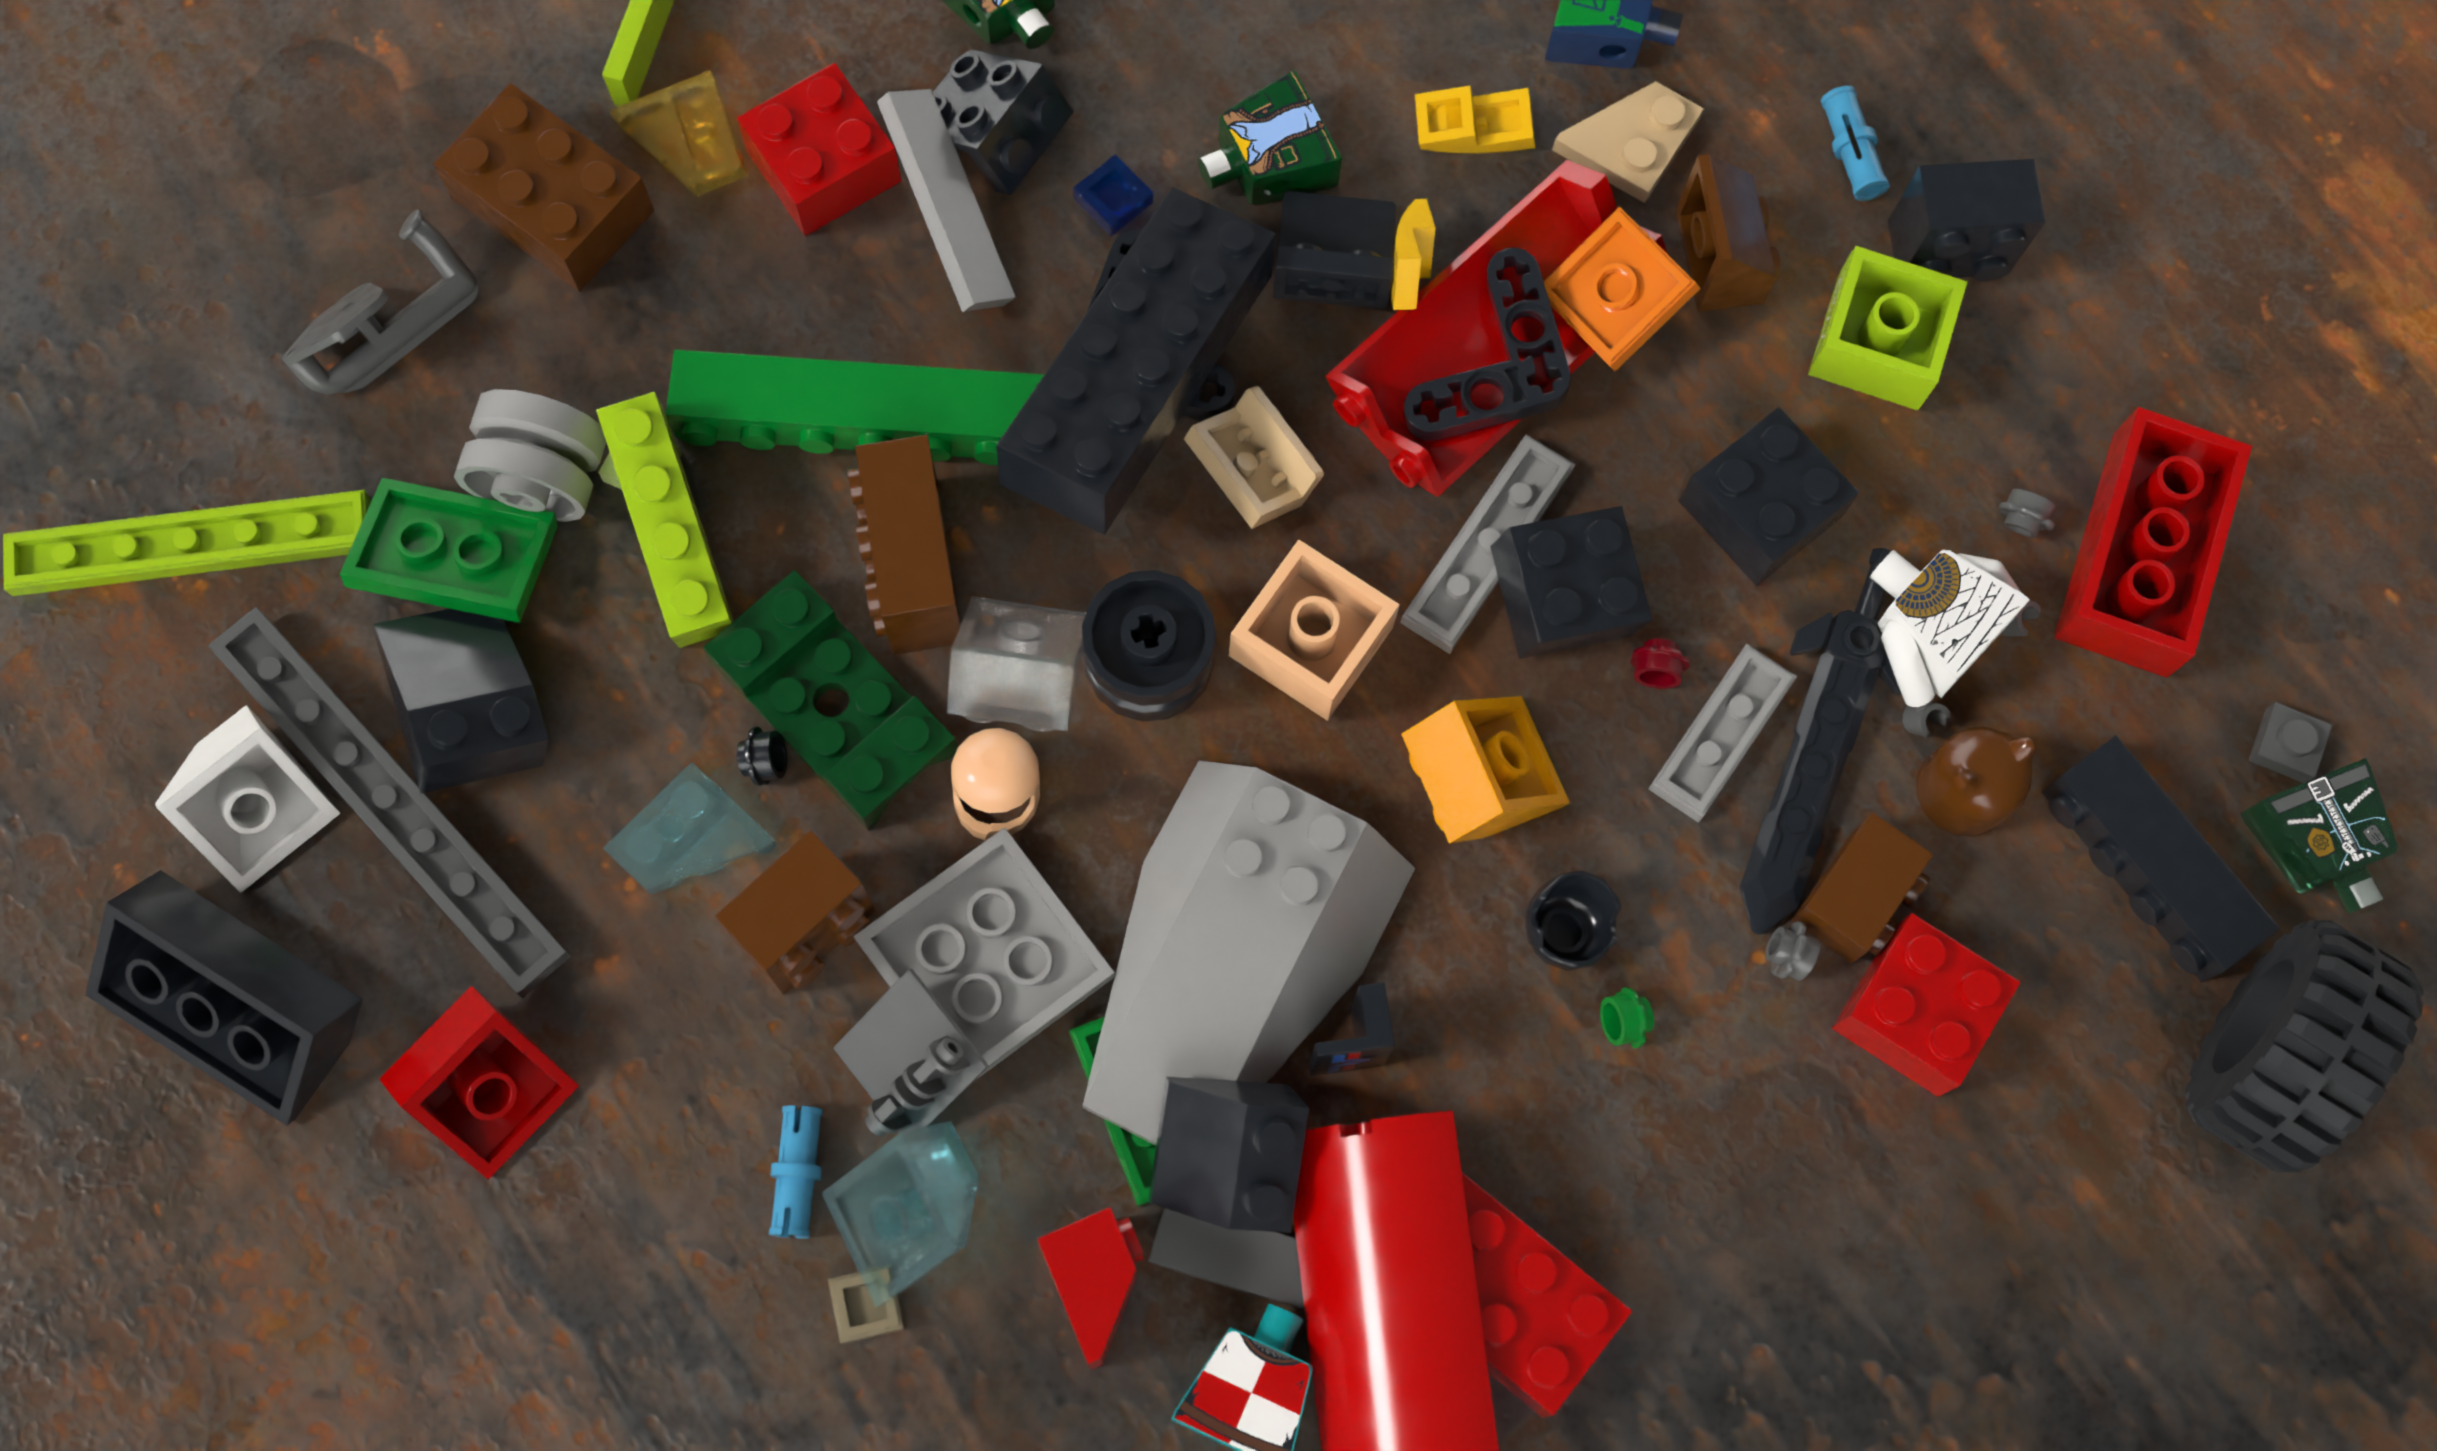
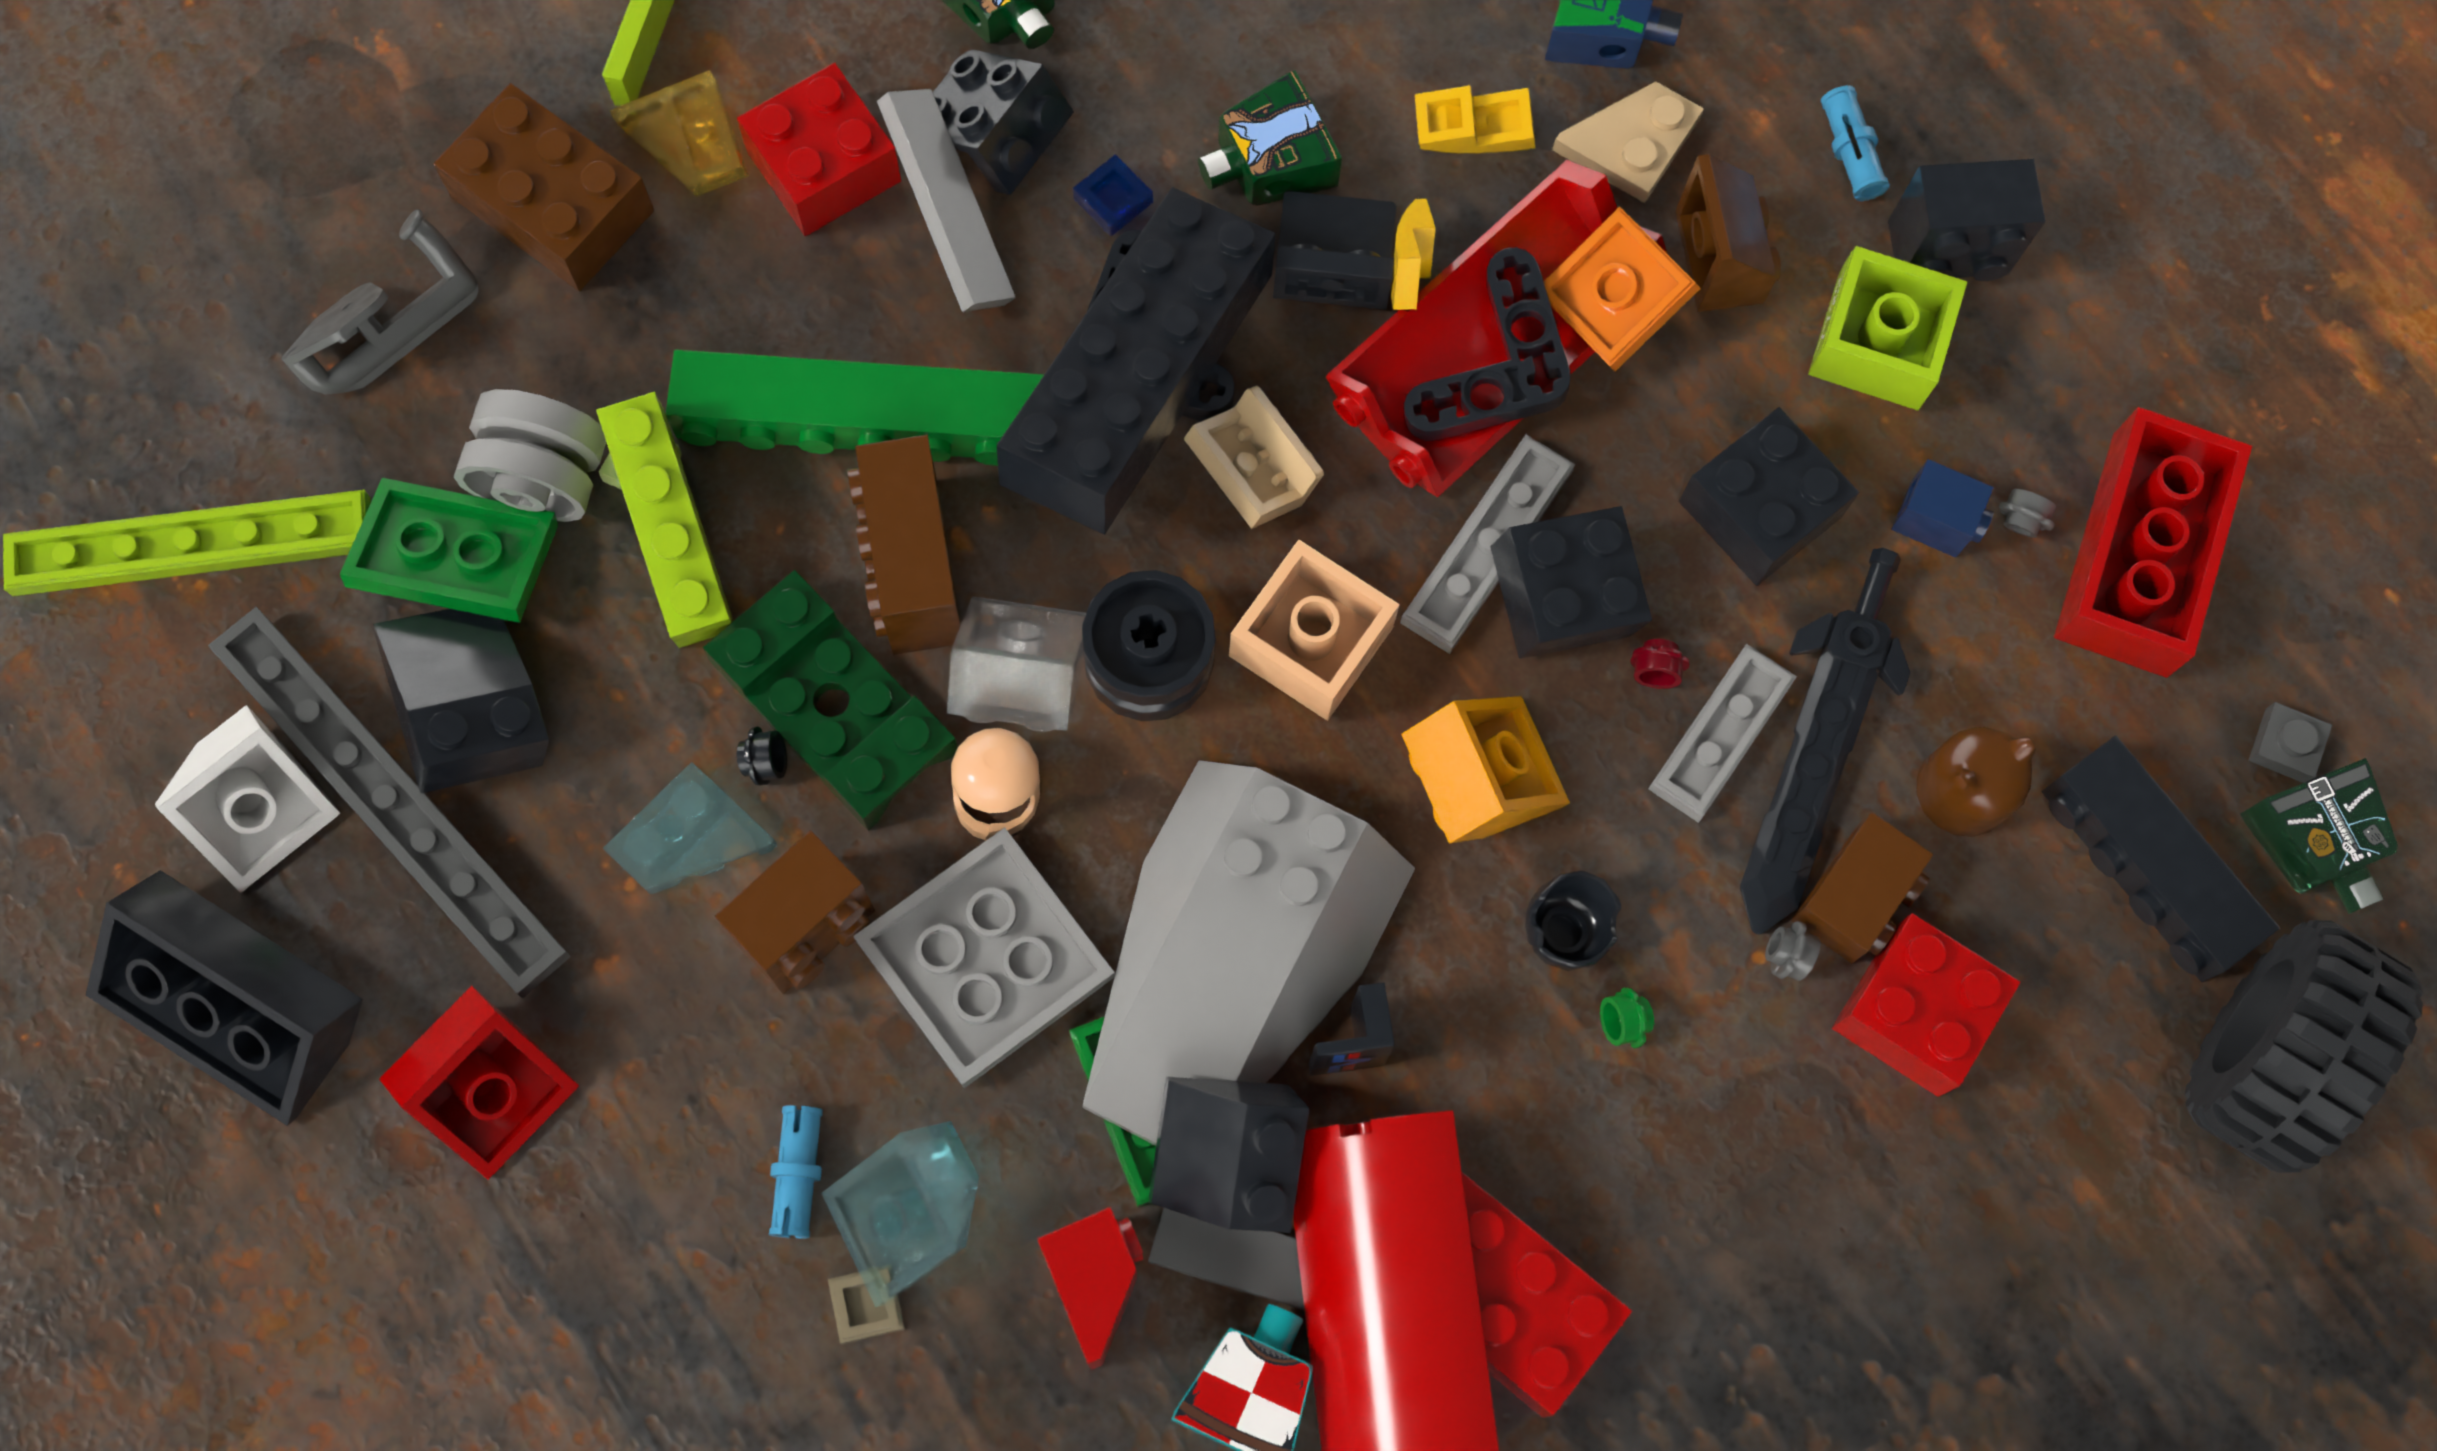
dark grey hinge [833,968,989,1145] -> none
white torso [1870,550,2041,738] -> none
none -> dark blue brick [1891,459,1994,558]

